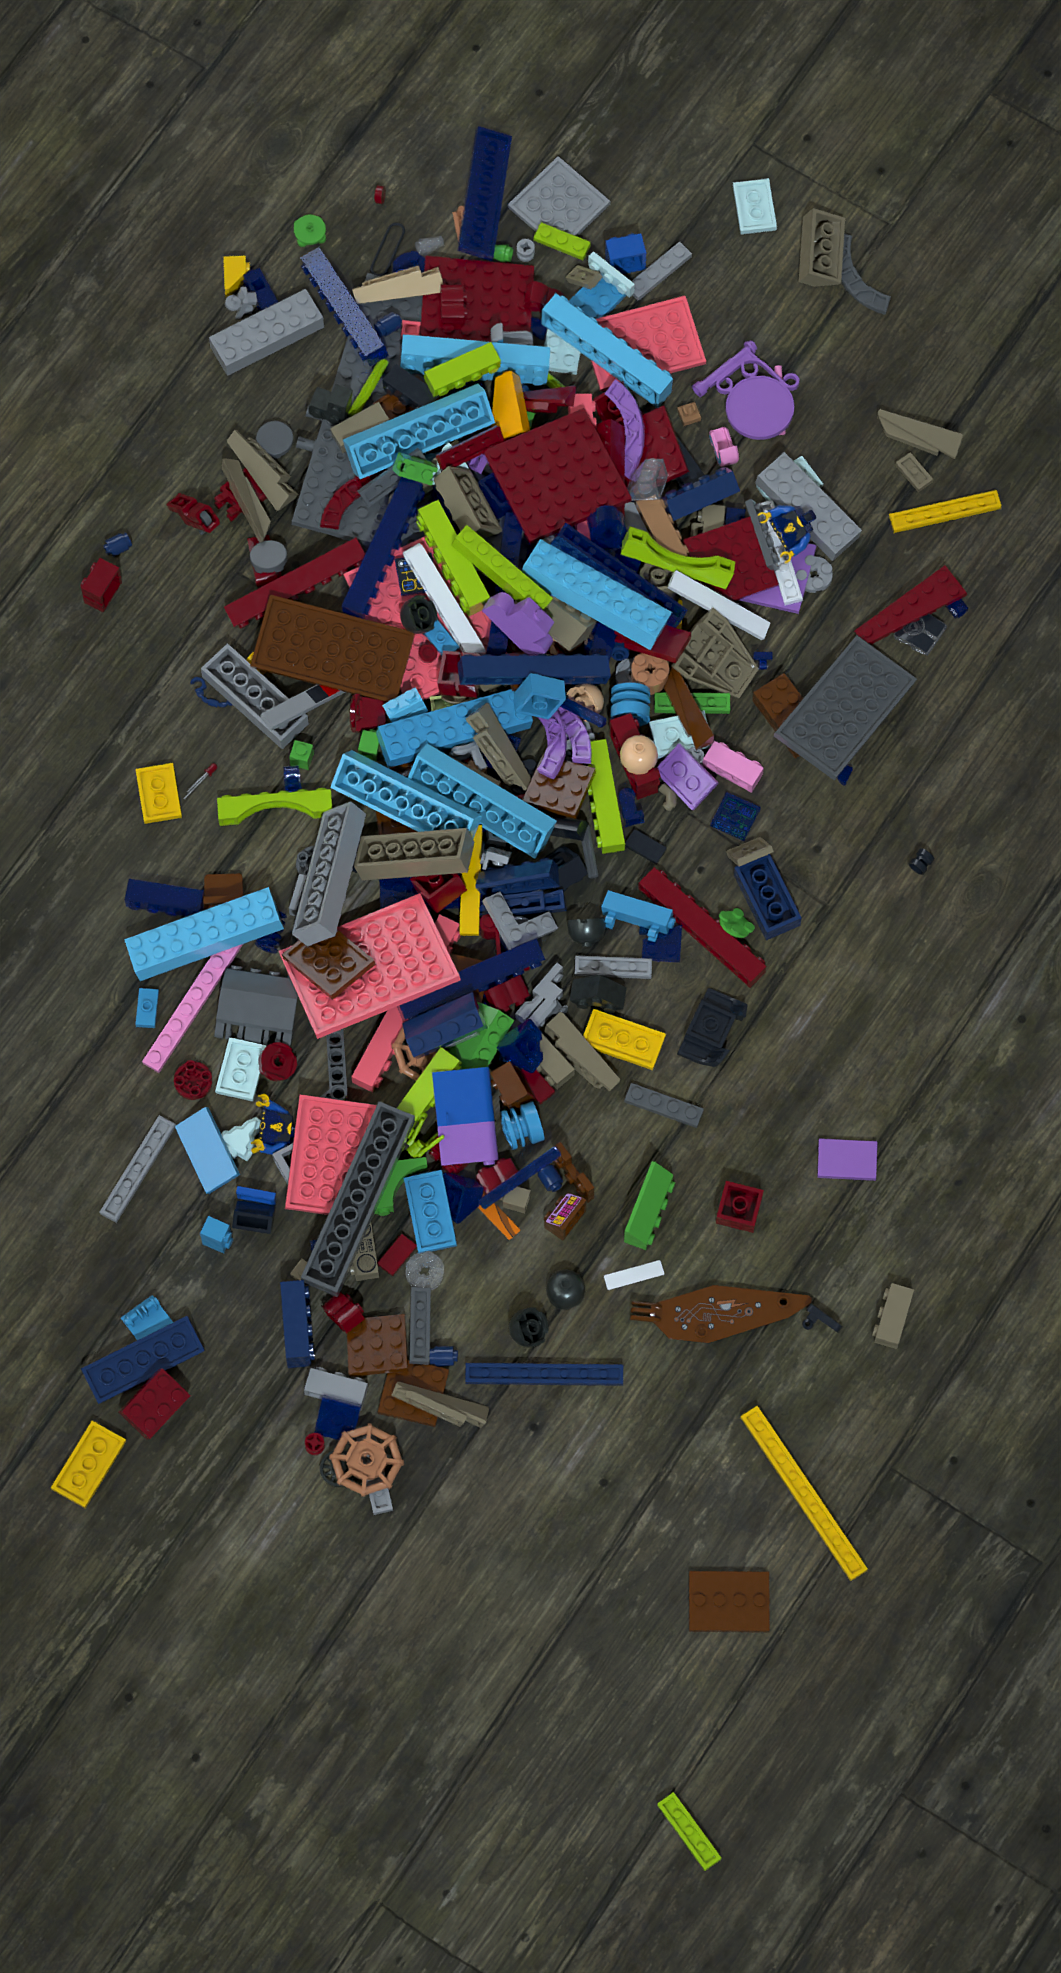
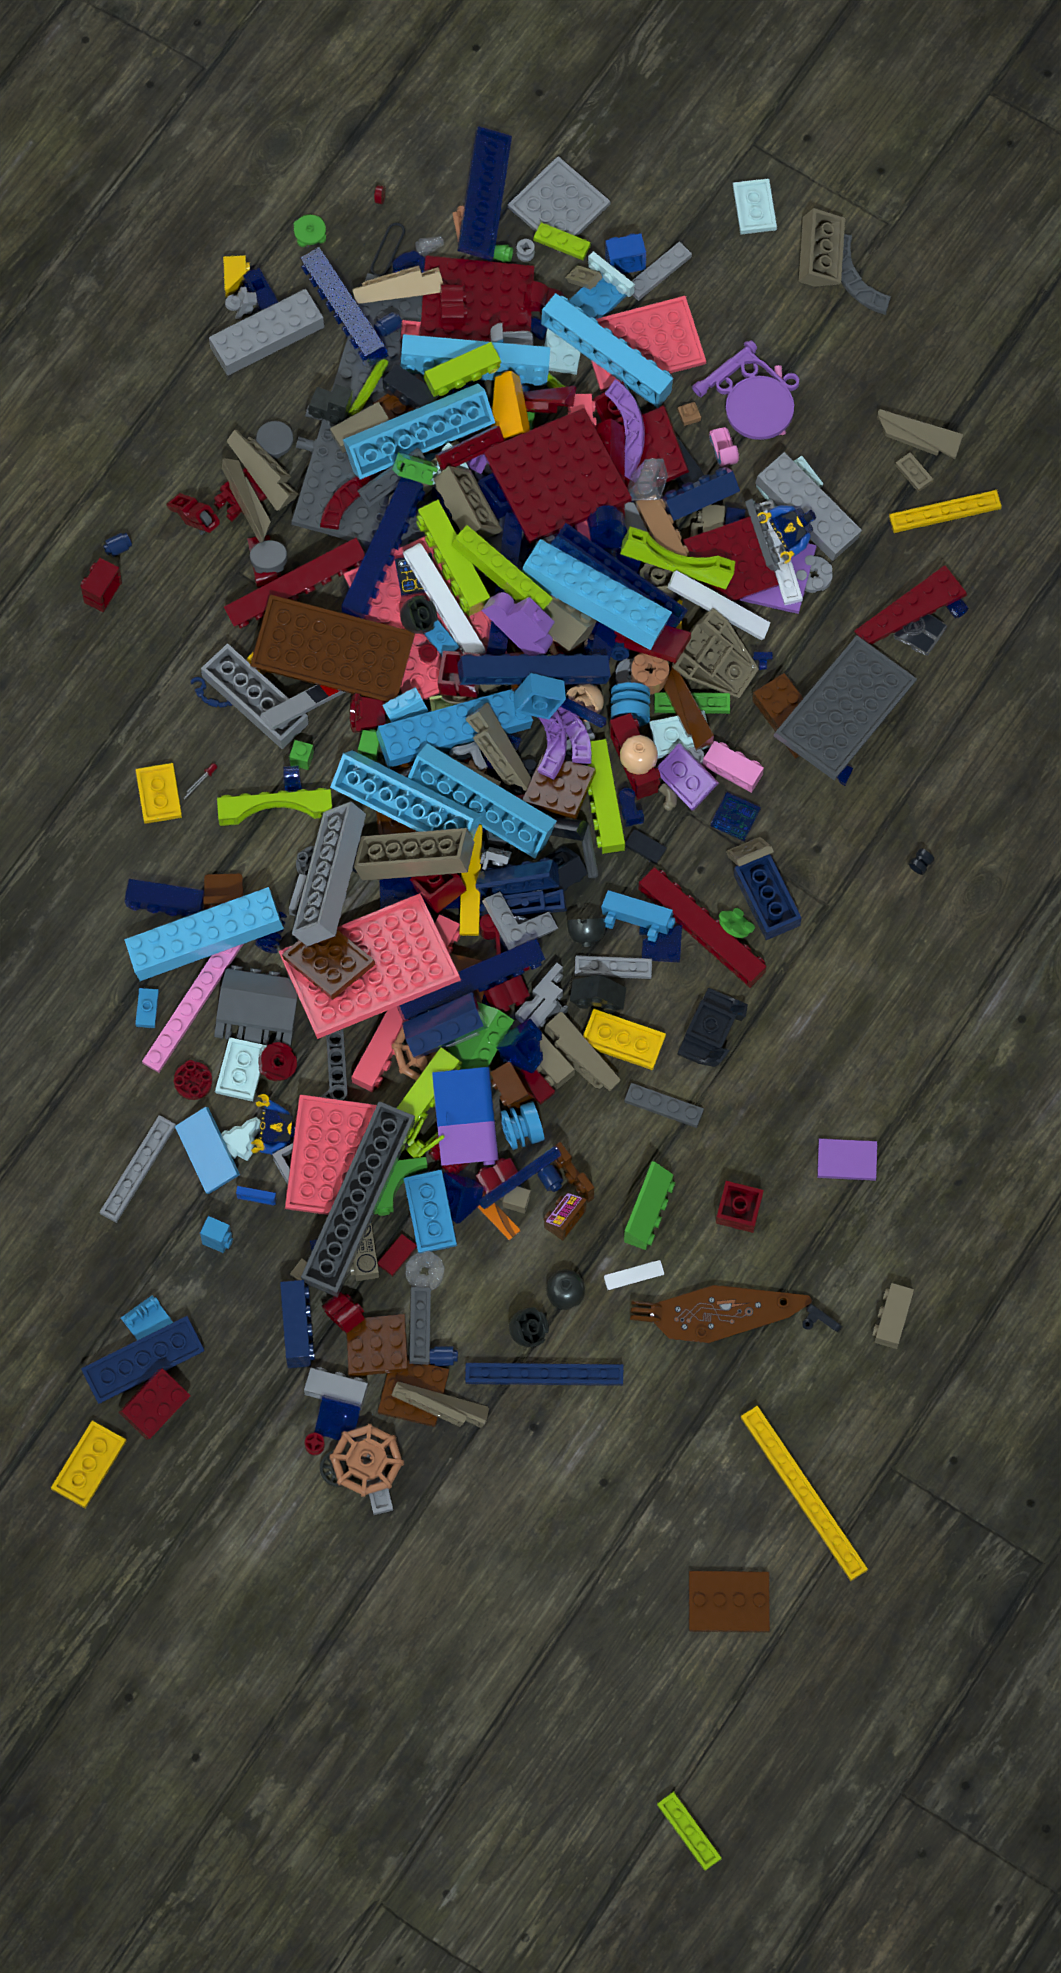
black brick [232,1201,276,1234] -> none

